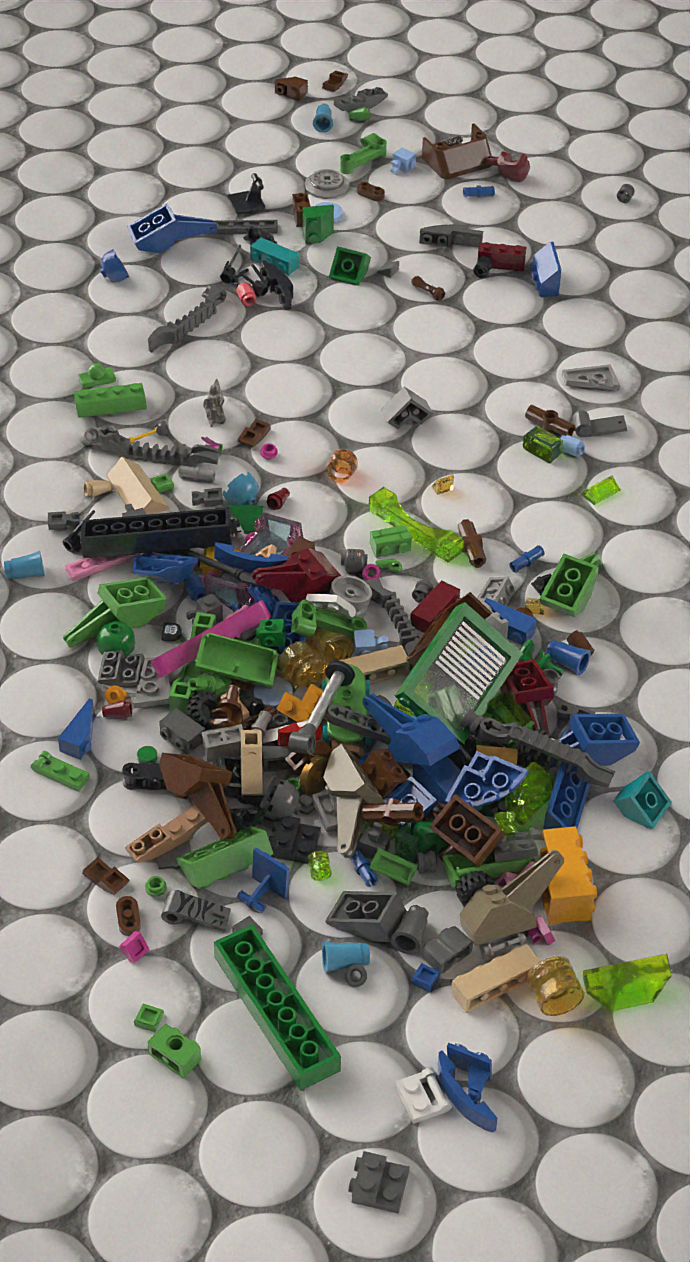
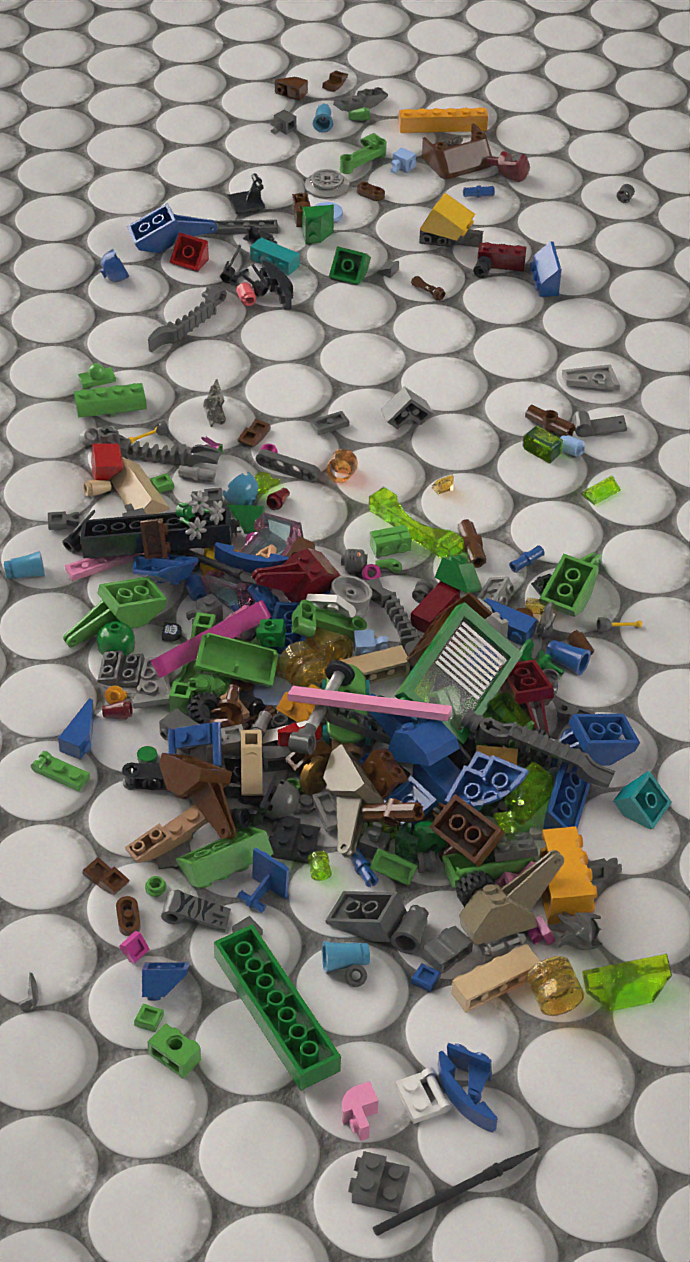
none -> dark grey bar [19,972,39,1011]
none -> red slope [91,444,124,481]
none -> reddish brown bracket [140,518,171,559]
none -> blue slope [142,962,189,1001]
none -> blue plate [168,722,222,767]
none -> red slope [169,232,209,271]
none -> light grey plant [176,490,225,540]
none -> clear neon green plate [254,472,280,494]
none -> dark grey beam [255,449,321,483]
none -> dark grey brick [271,110,297,134]
none -> bright pink tile [288,686,452,721]
none -> dark grey plate [311,411,349,435]
none -> bright pink brick [341,1081,379,1141]
none -> black piece [373,1147,540,1236]
none -> light orange slope [398,107,488,133]
none -> yellow slope [420,193,476,241]
none -> green slope [434,555,482,593]
none -> dark grey plate [536,602,557,639]
none -> dark grey hair [555,911,602,950]
none -> dark grey plate [585,858,622,884]
none -> hinge [597,617,643,633]

